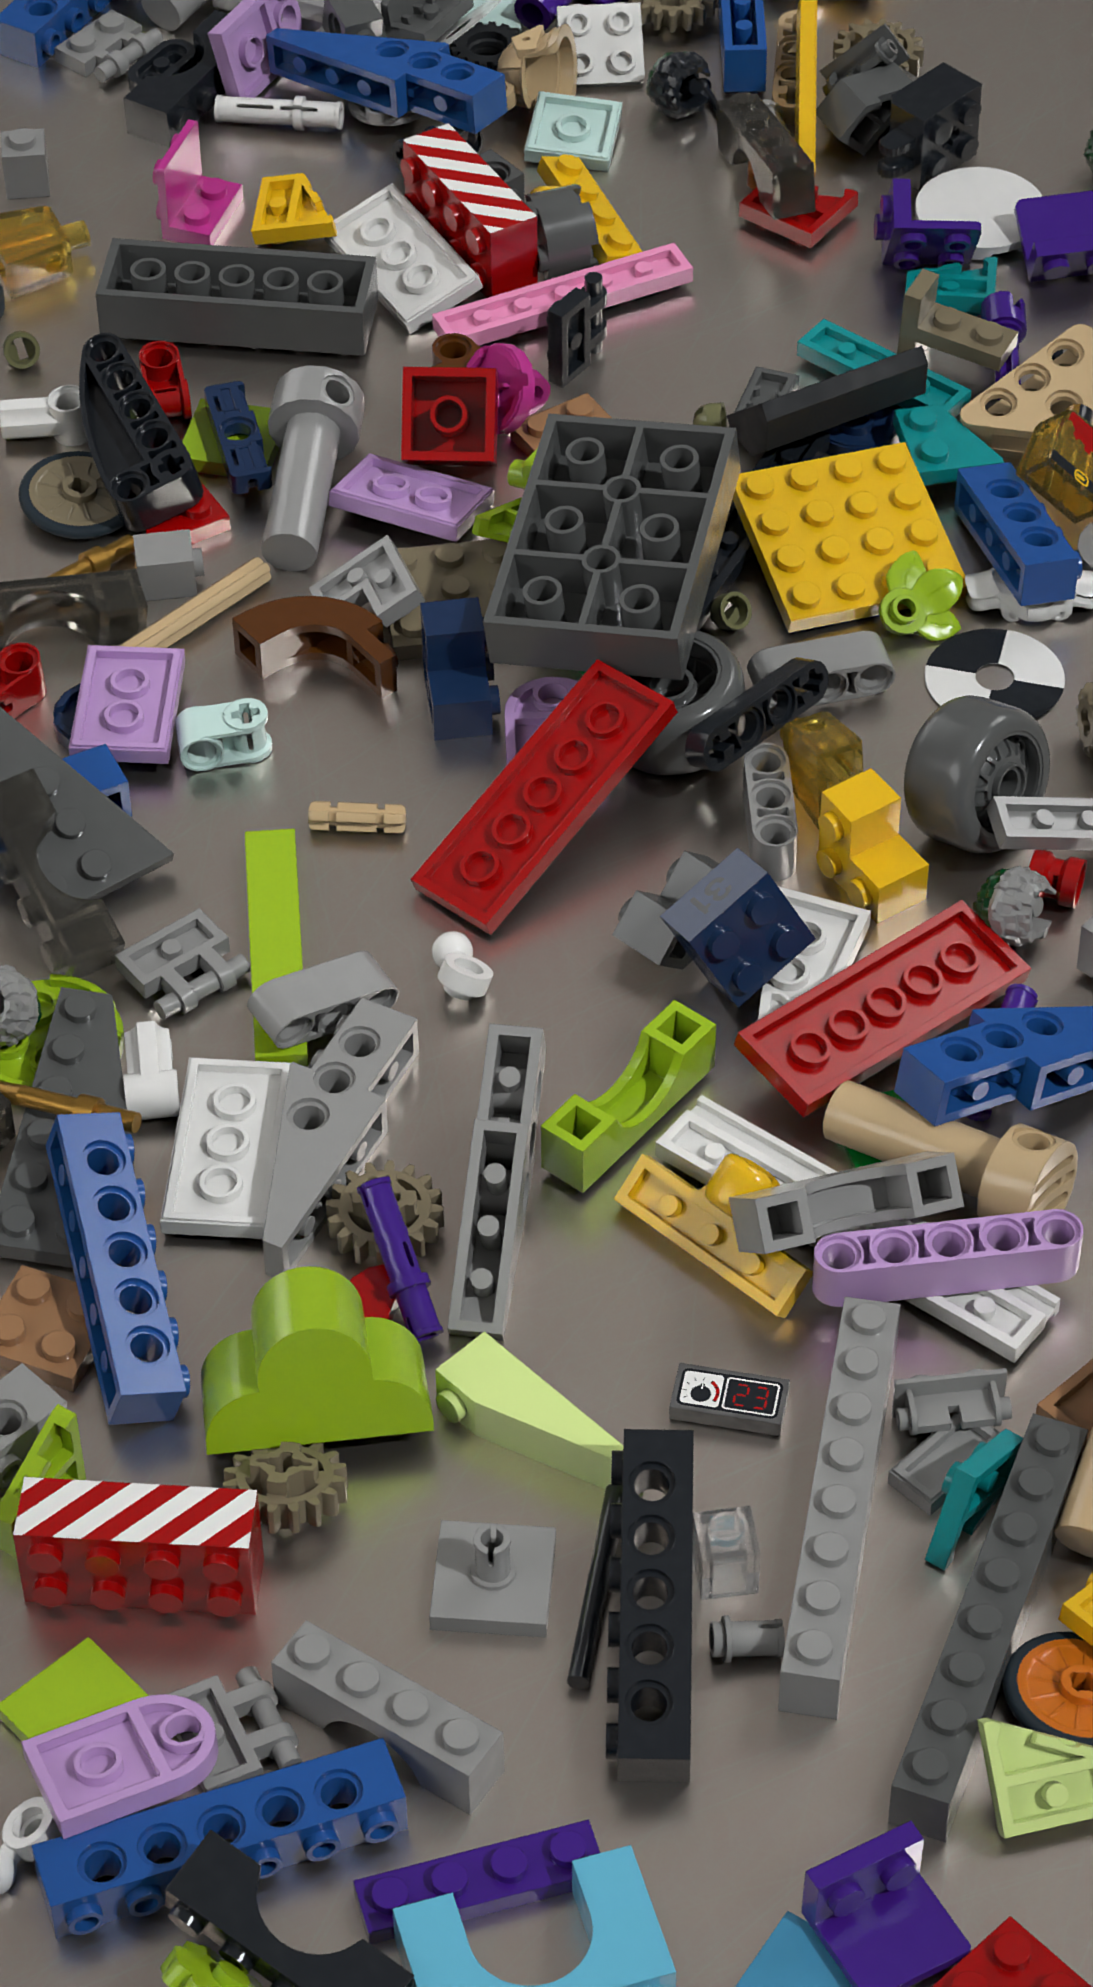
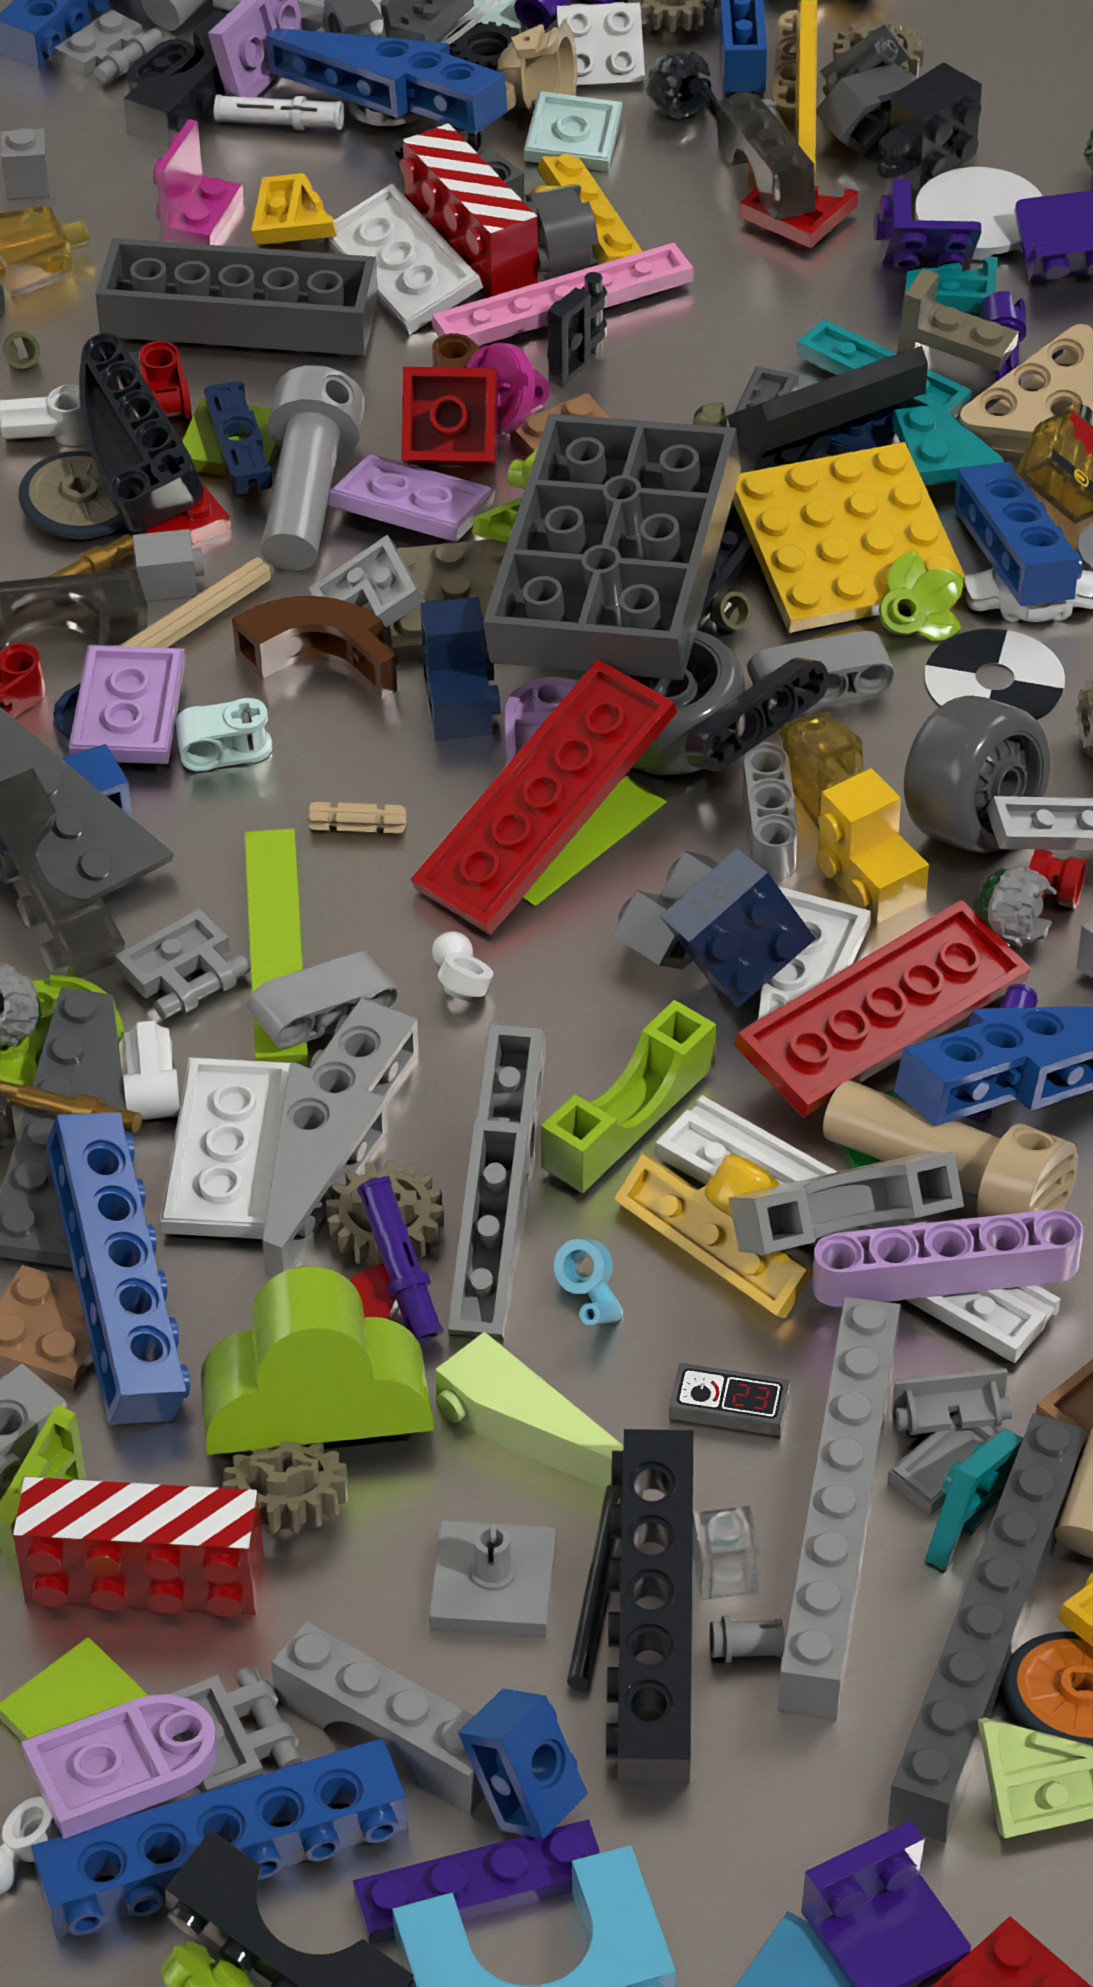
none -> blue brick [458,1688,588,1839]
none -> lime sticker [523,776,667,907]
none -> medium azure plate [554,1238,623,1325]

